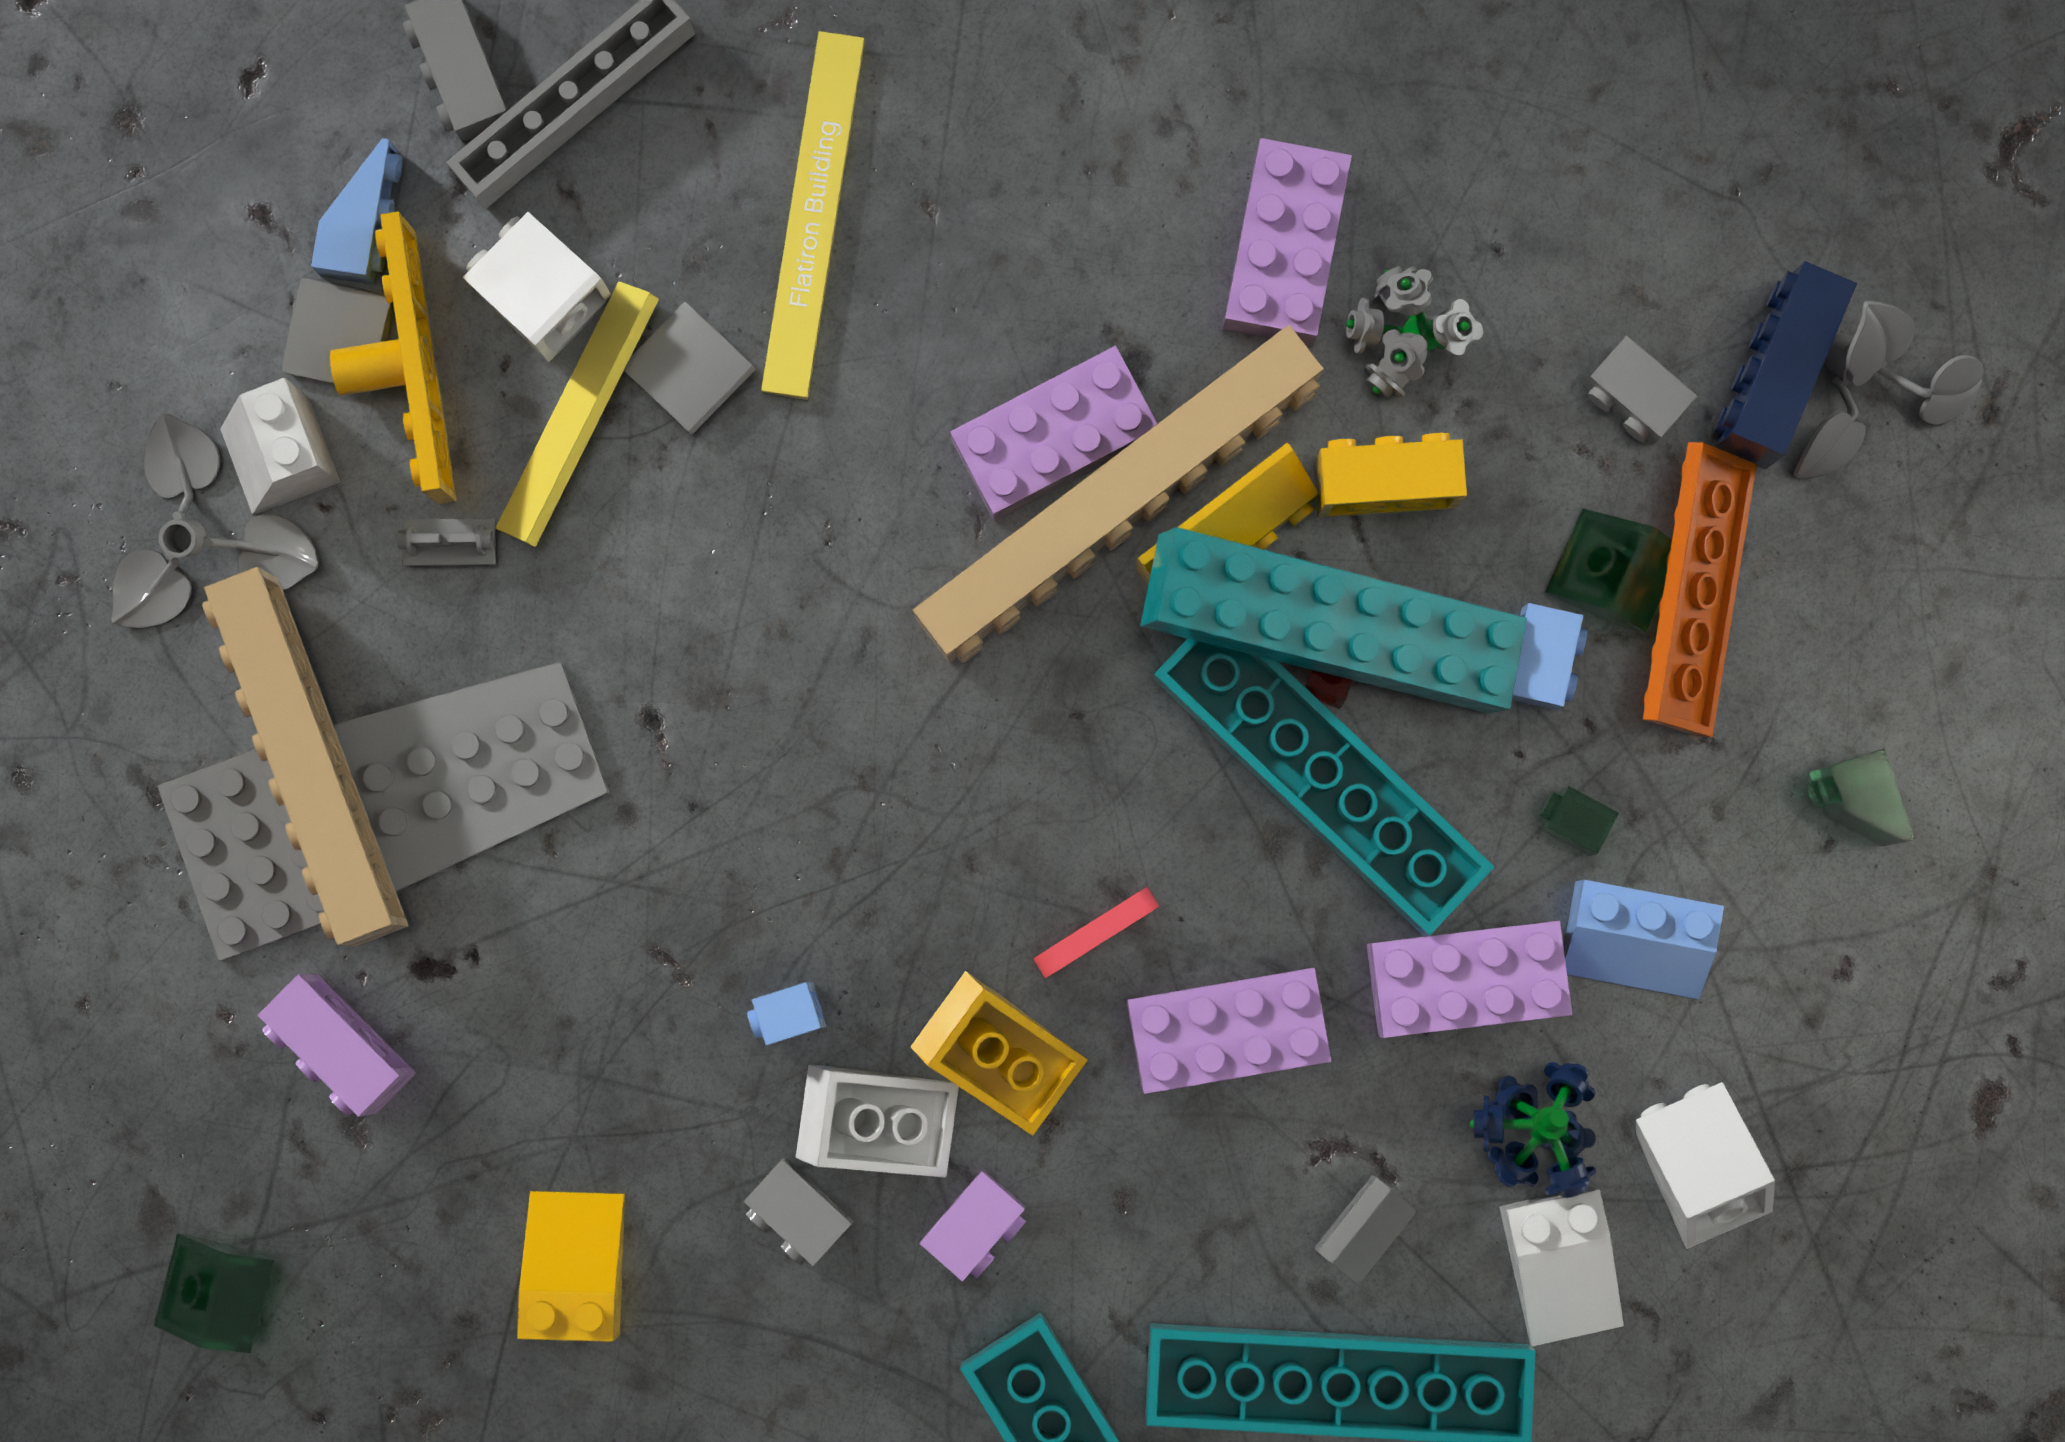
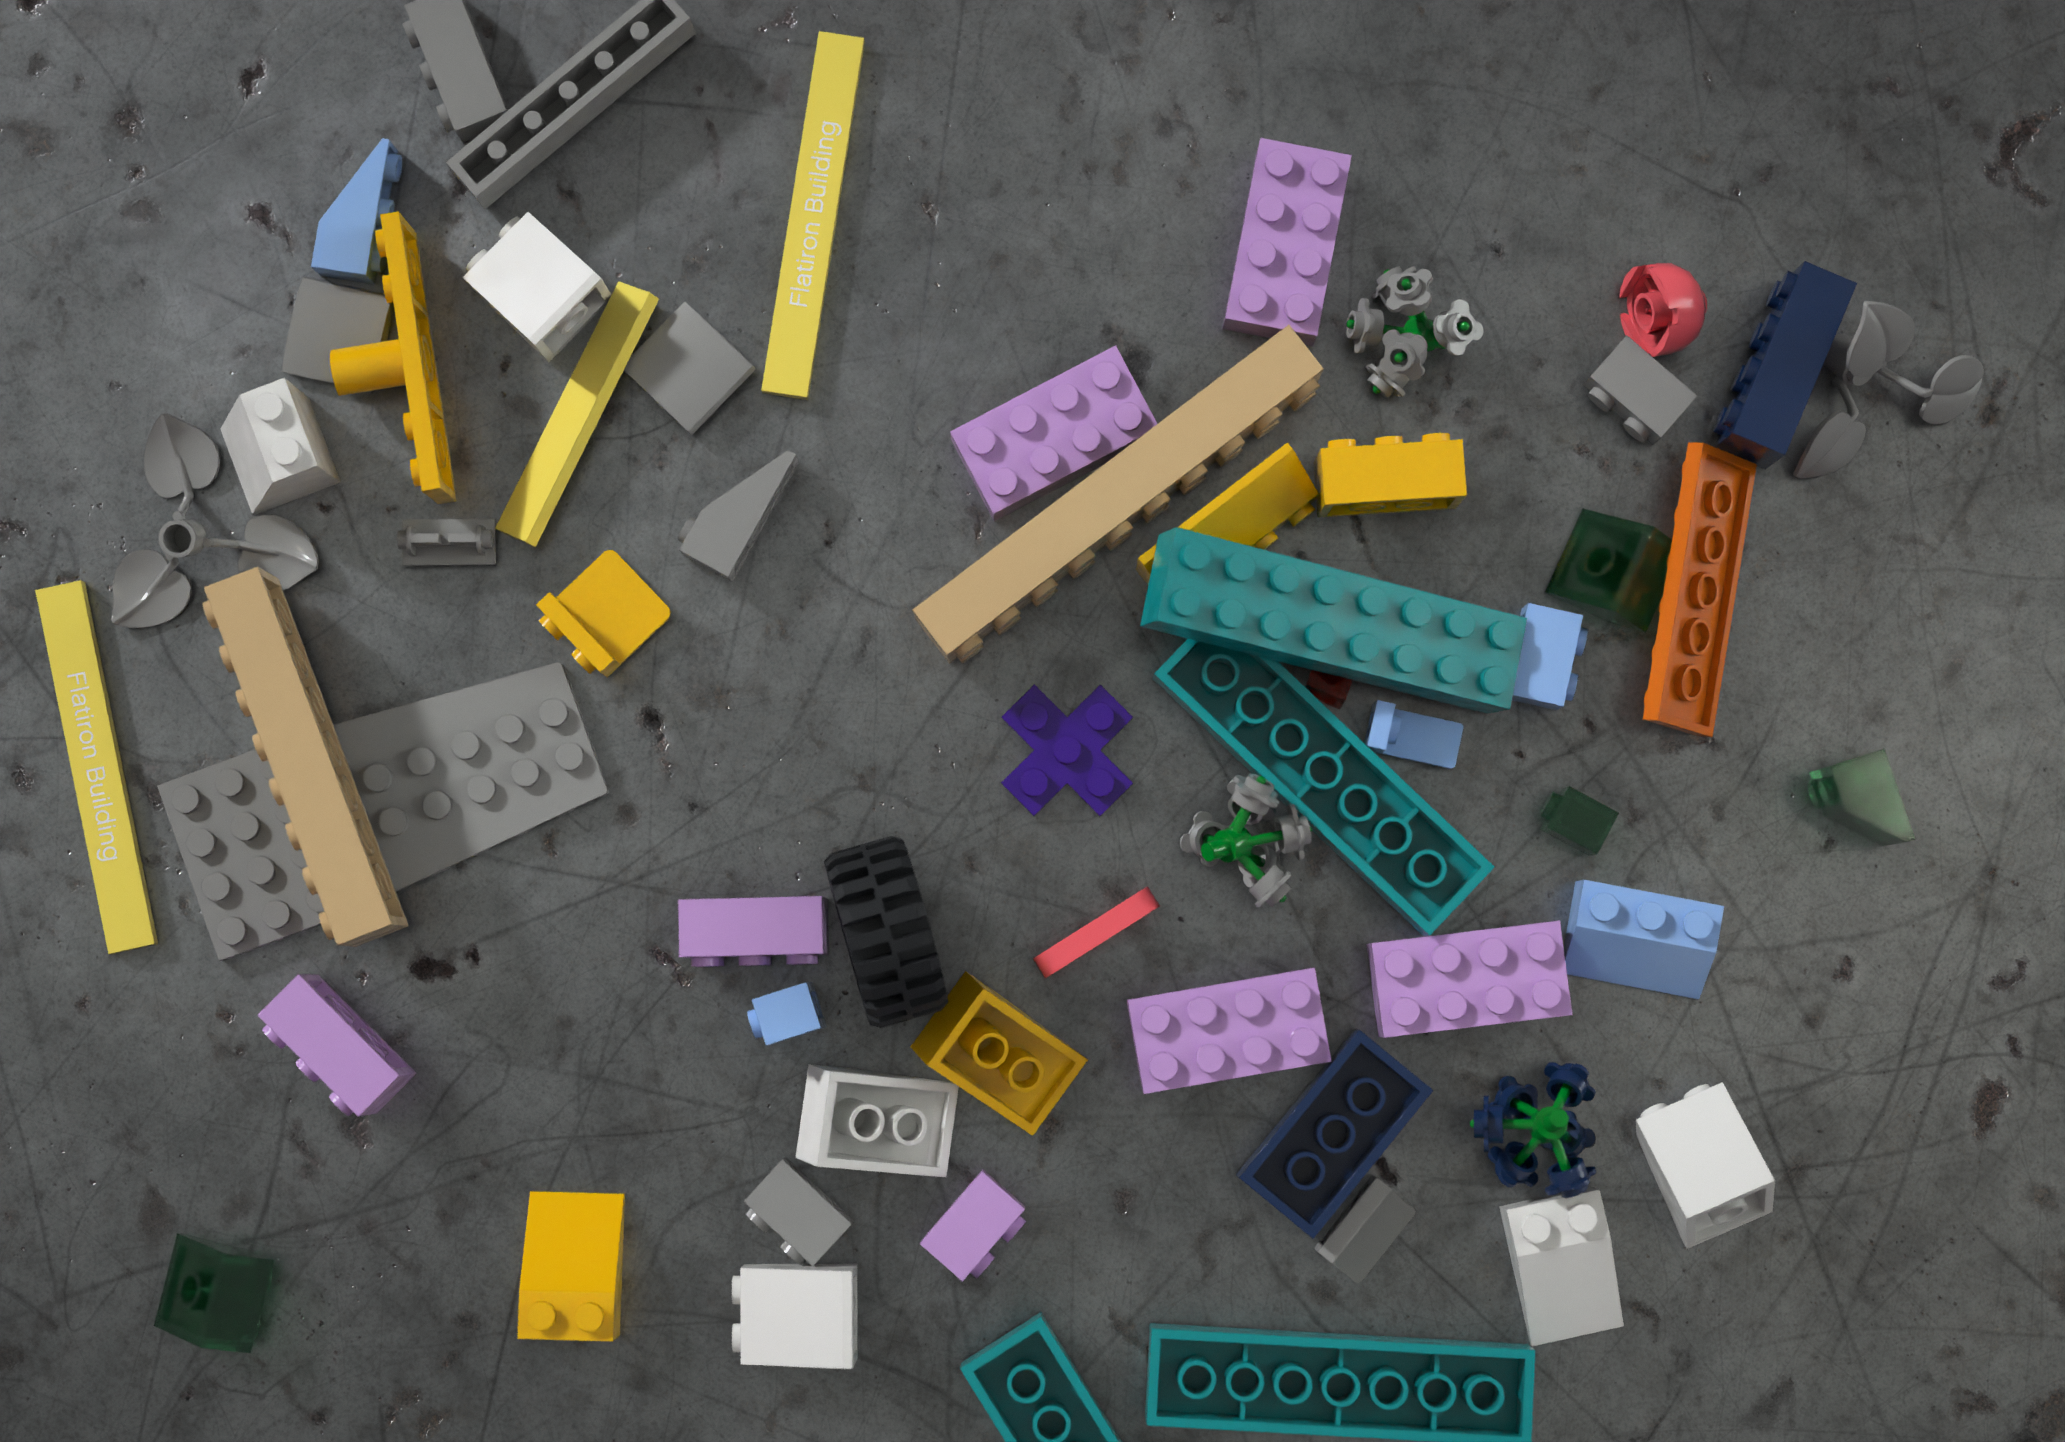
none -> light yellow tile [35,580,158,954]
none -> yellow bracket [536,550,671,678]
none -> light grey slope [678,450,799,582]
none -> lavender brick [678,896,829,967]
none -> white slope [732,1263,858,1369]
none -> black tyre [824,836,948,1028]
none -> dark purple plate [1001,684,1133,817]
none -> light grey plant [1180,774,1312,908]
none -> dark blue brick [1236,1029,1434,1239]
none -> light blue bracket [1364,700,1463,769]
none -> coral cylinder [1619,263,1707,357]

